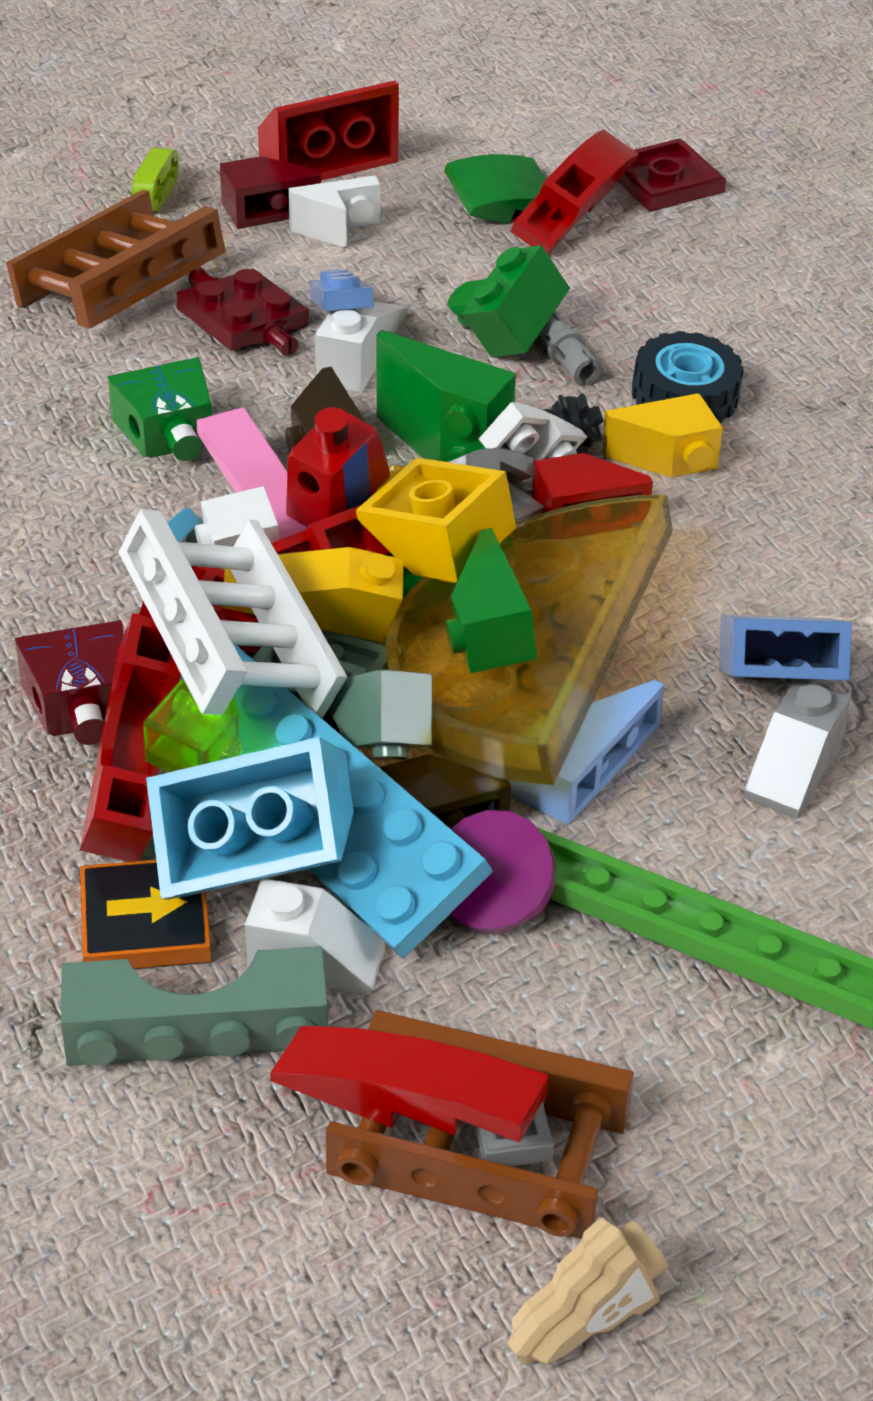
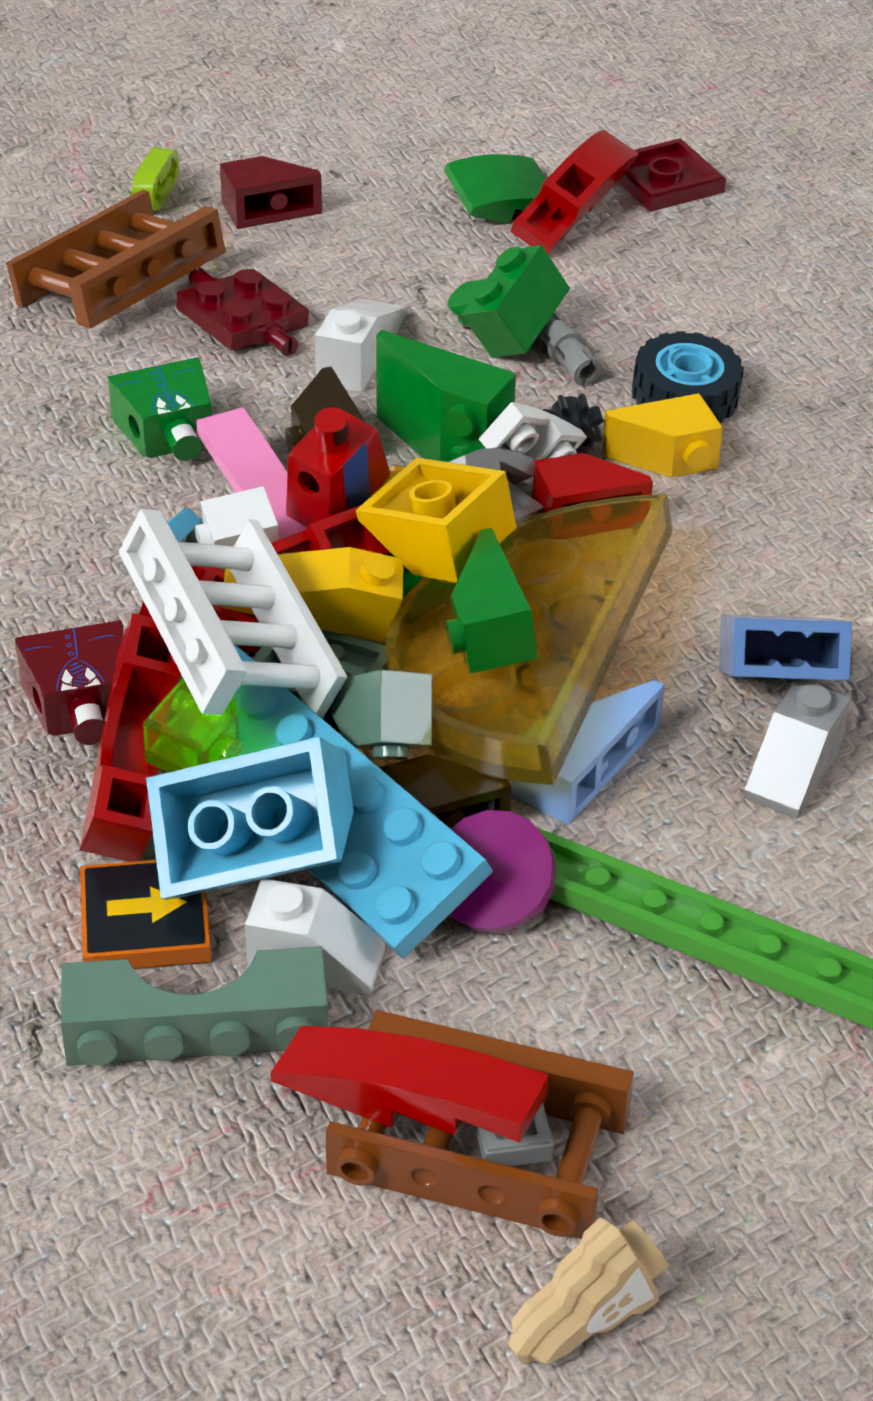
red slope [258,80,399,181] -> none
white slope [289,175,380,247] -> none
medium blue plate [309,269,374,311] -> none

